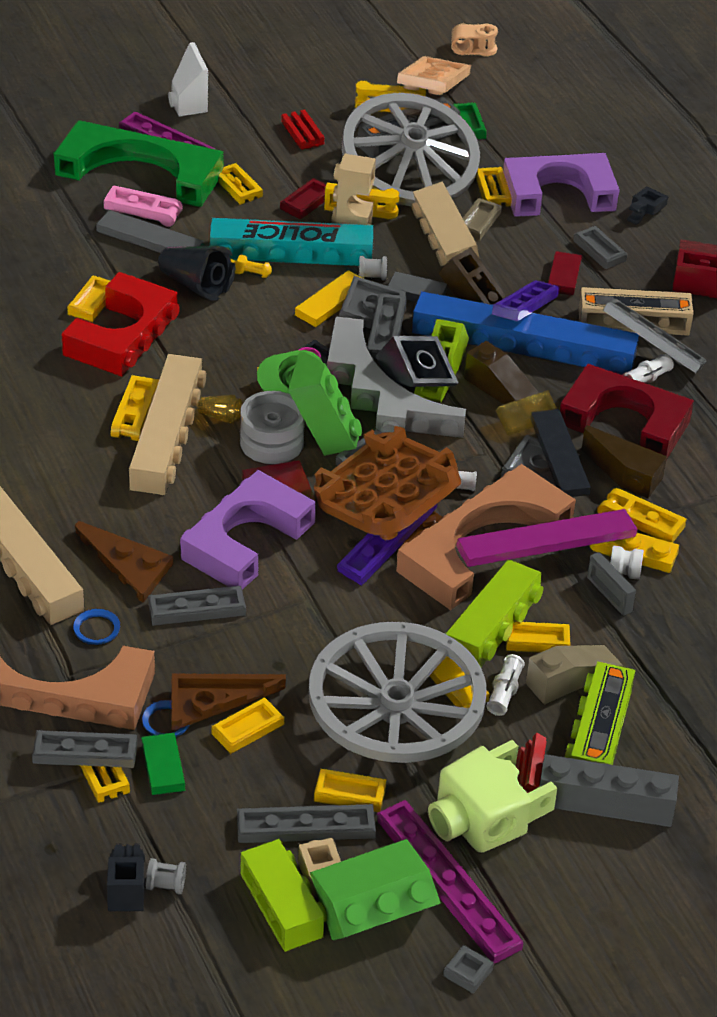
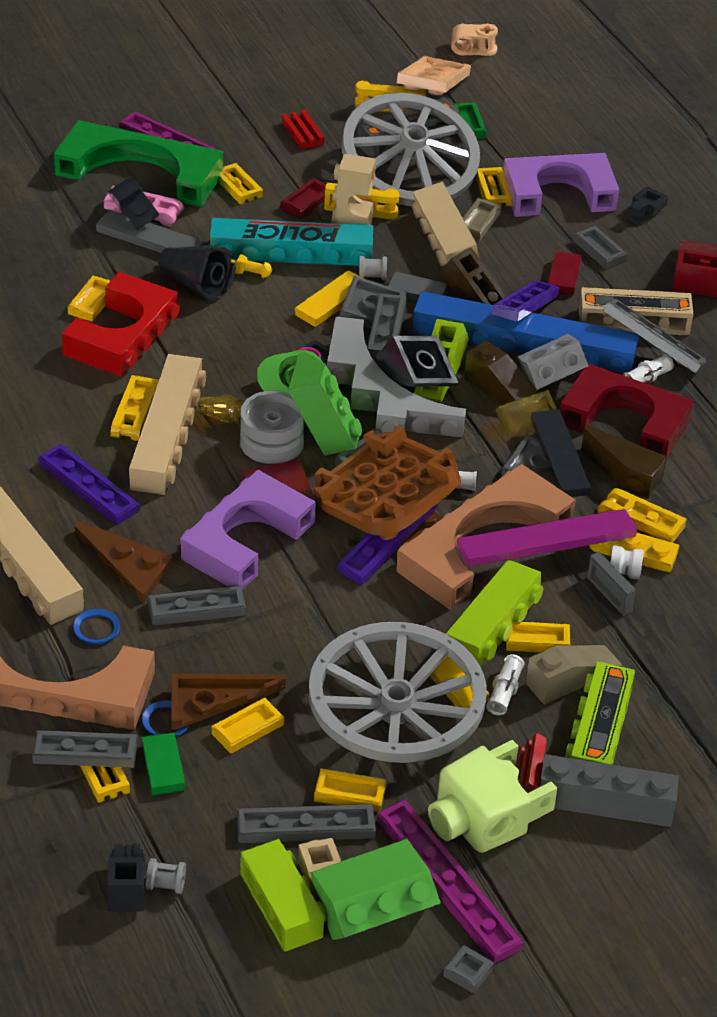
white slope [168,42,208,116] -> none
none -> dark purple tile [38,444,139,526]
none -> black brick [108,176,159,230]
none -> light grey brick [518,334,588,390]

